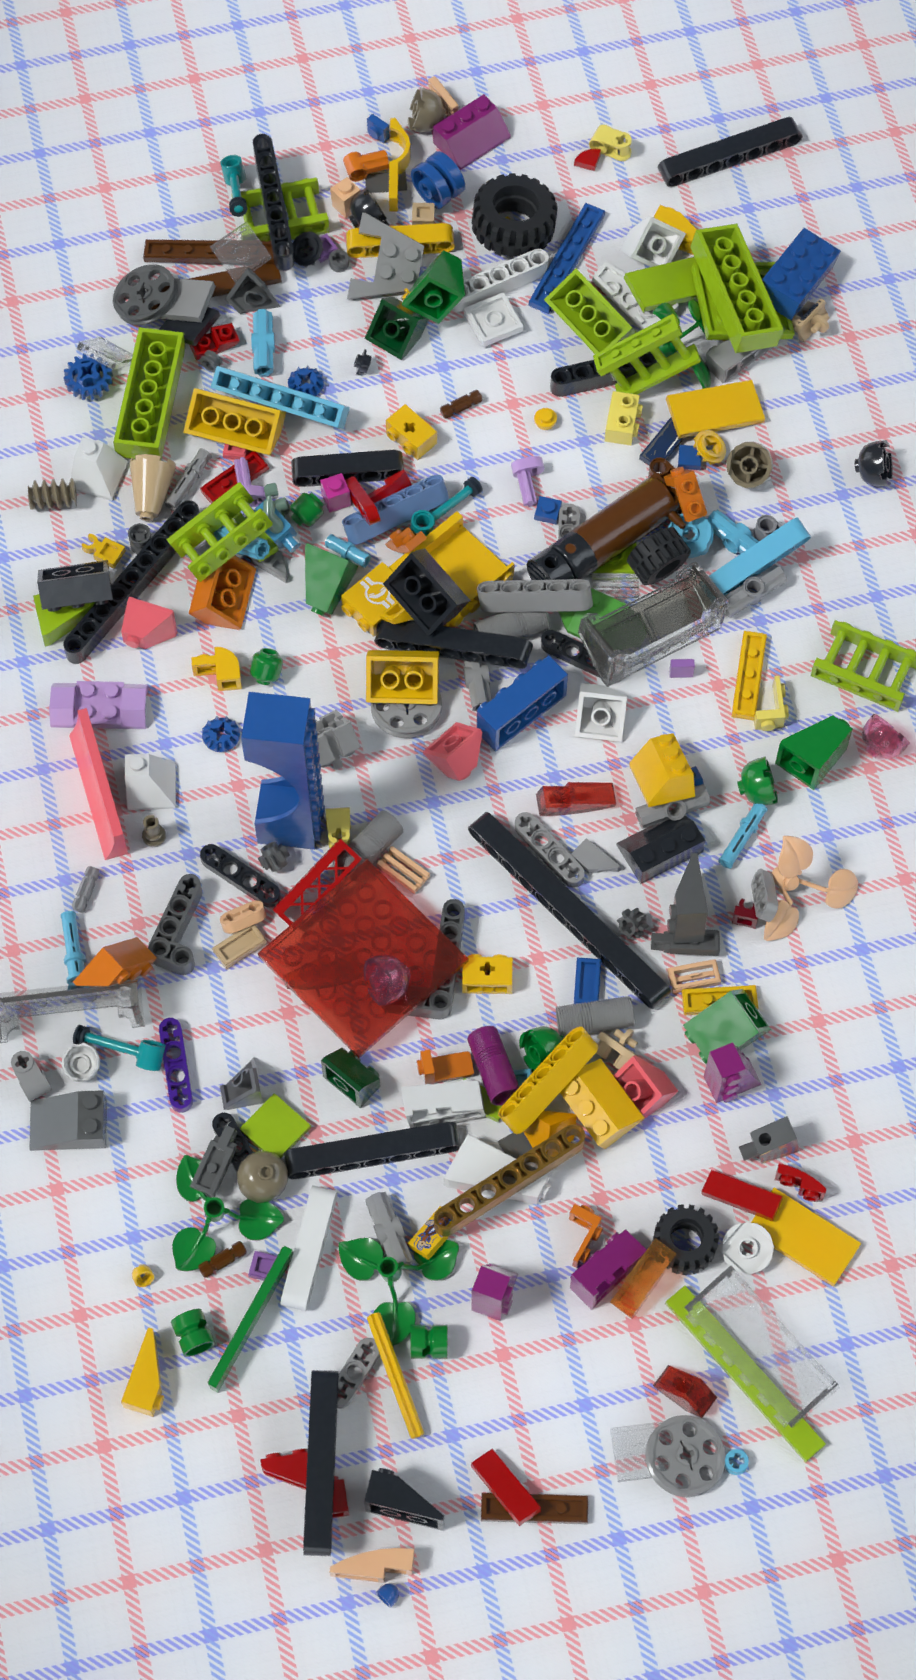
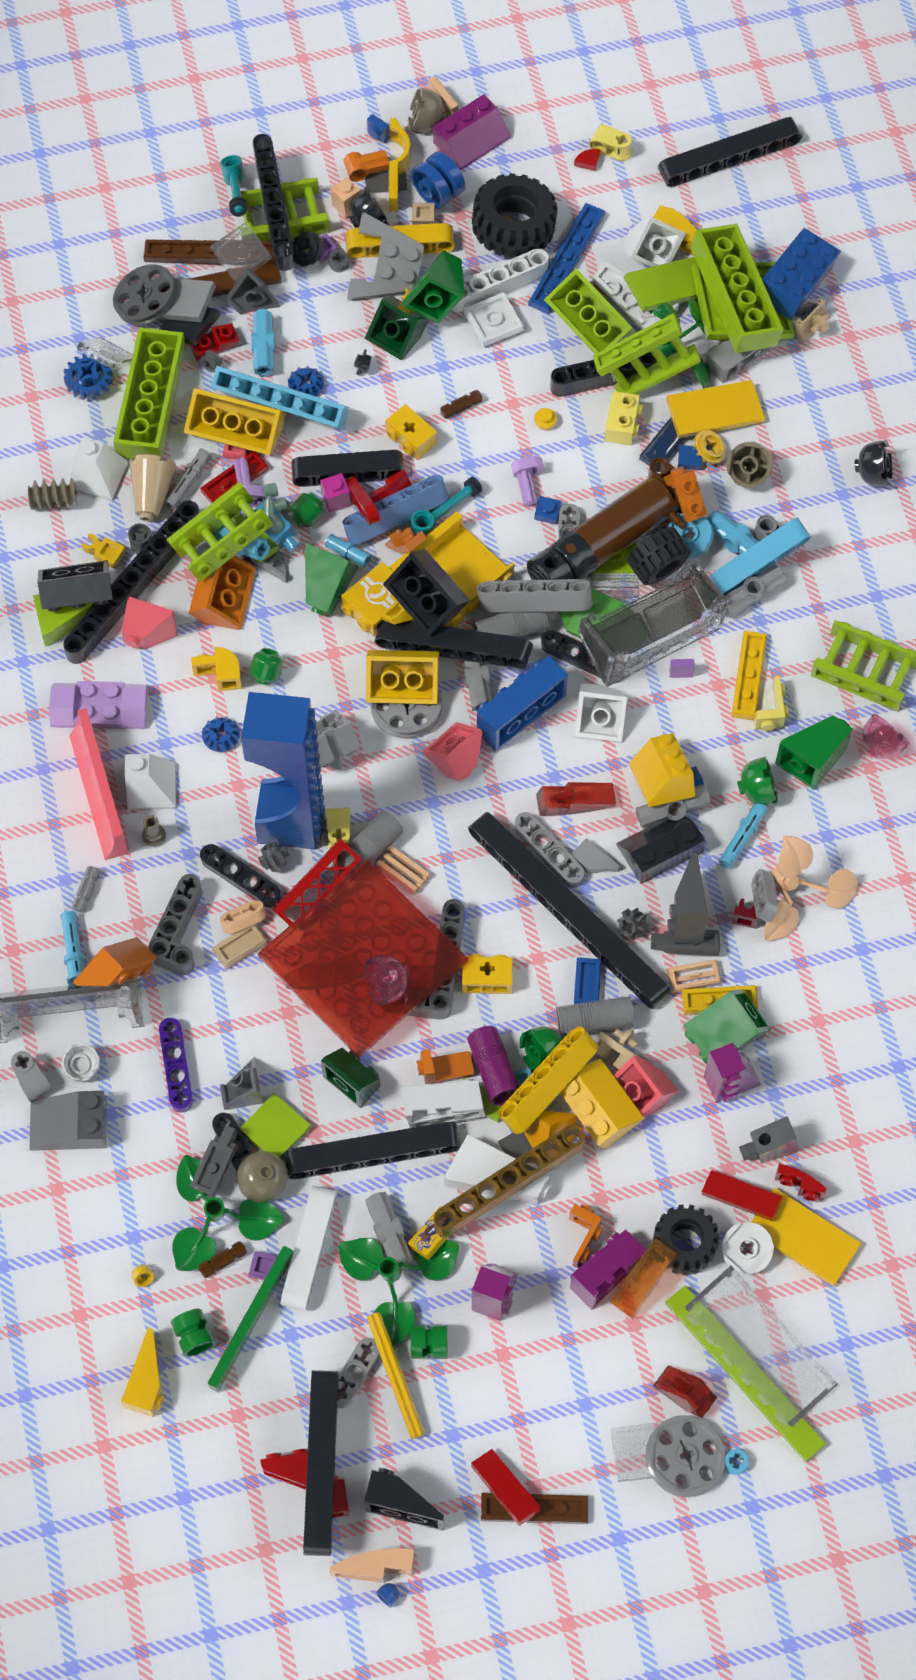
teal piece [73,1025,165,1071] -> none

